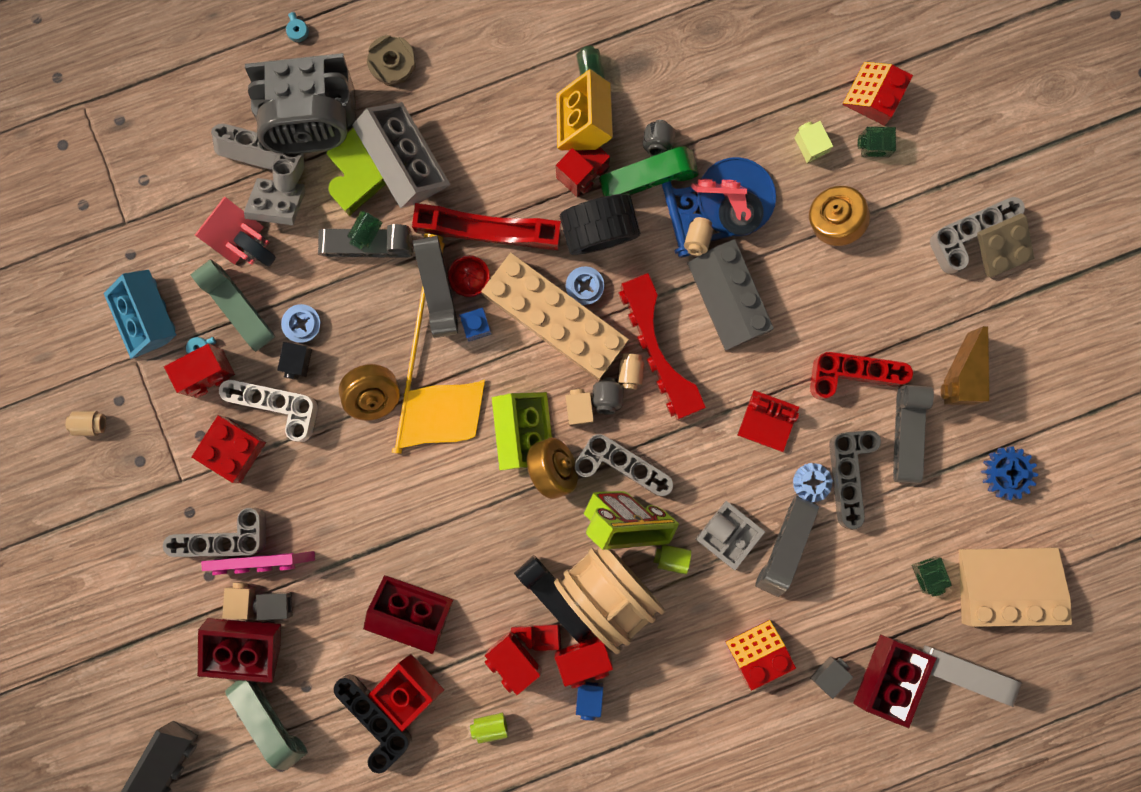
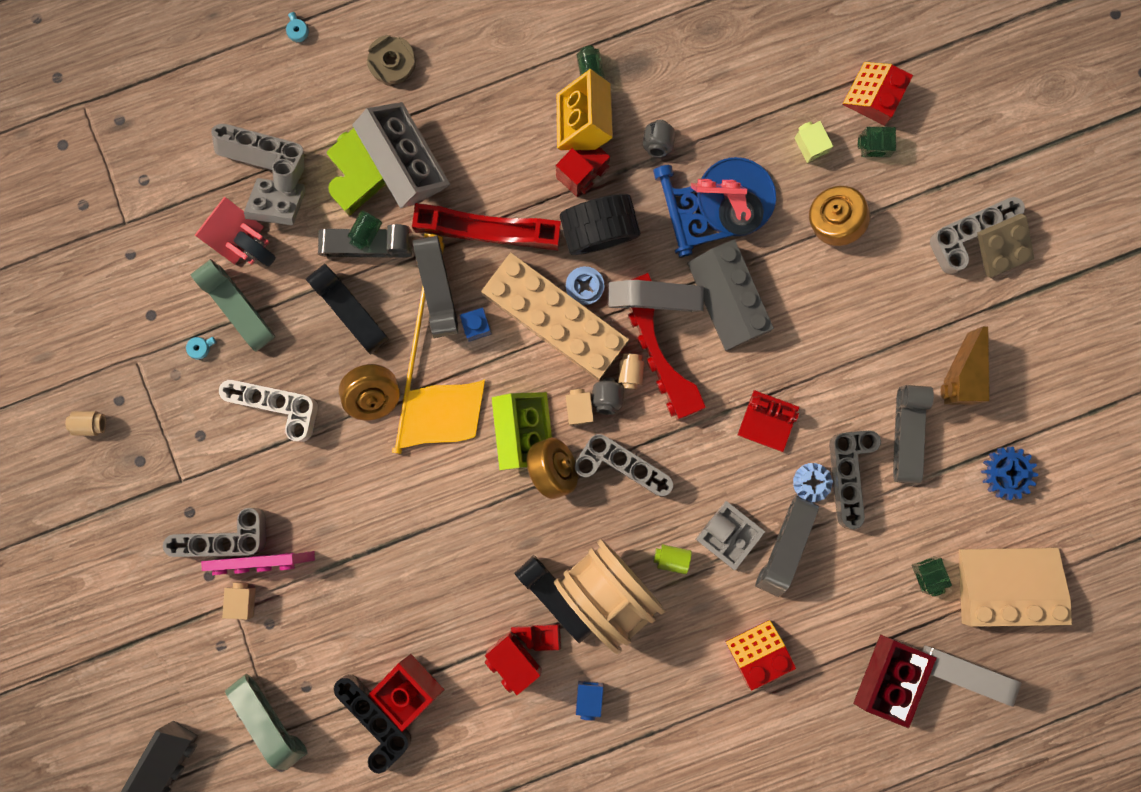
dark azure slope [103,269,177,359] -> none
red brick [163,343,235,398] -> none
red brick [191,415,267,483] -> none
dark red slope [197,618,281,683] -> none
dark grey brick [245,53,356,154] -> none
dark grey brick [253,592,293,620] -> none
black brick [277,342,312,380] -> none
light blue gear [281,304,321,343] -> none
dark red slope [363,575,454,654] -> none
red hat [448,255,490,297] -> none
lime brick [470,713,508,744] -> none
red brick [555,636,613,688] -> none
lime brick [584,491,679,550] -> none
green beam [599,146,699,196] -> none
tan brick [684,217,713,256] -> none
red beam [810,352,913,400] -> none
dark grey brick [810,657,853,699] -> none
none -> black beam [306,263,389,355]
none -> light grey beam [608,280,704,312]

